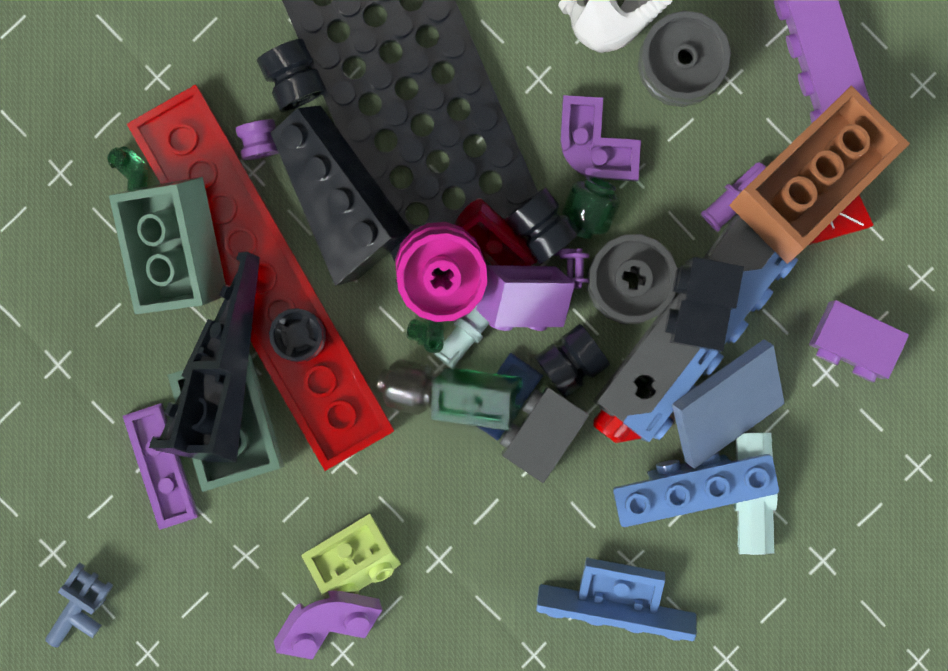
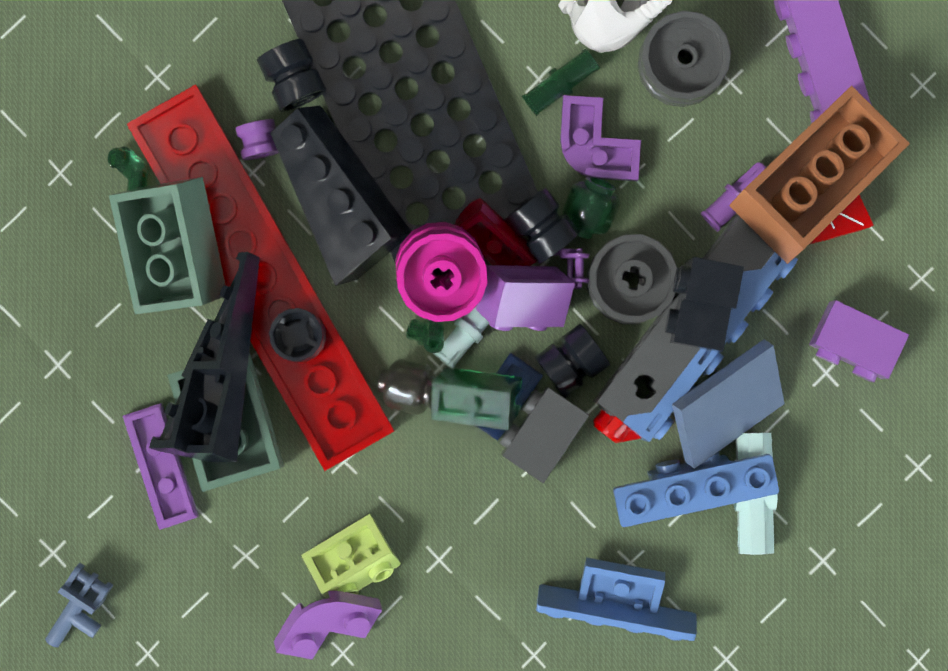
none -> clear green pin [521,48,600,116]

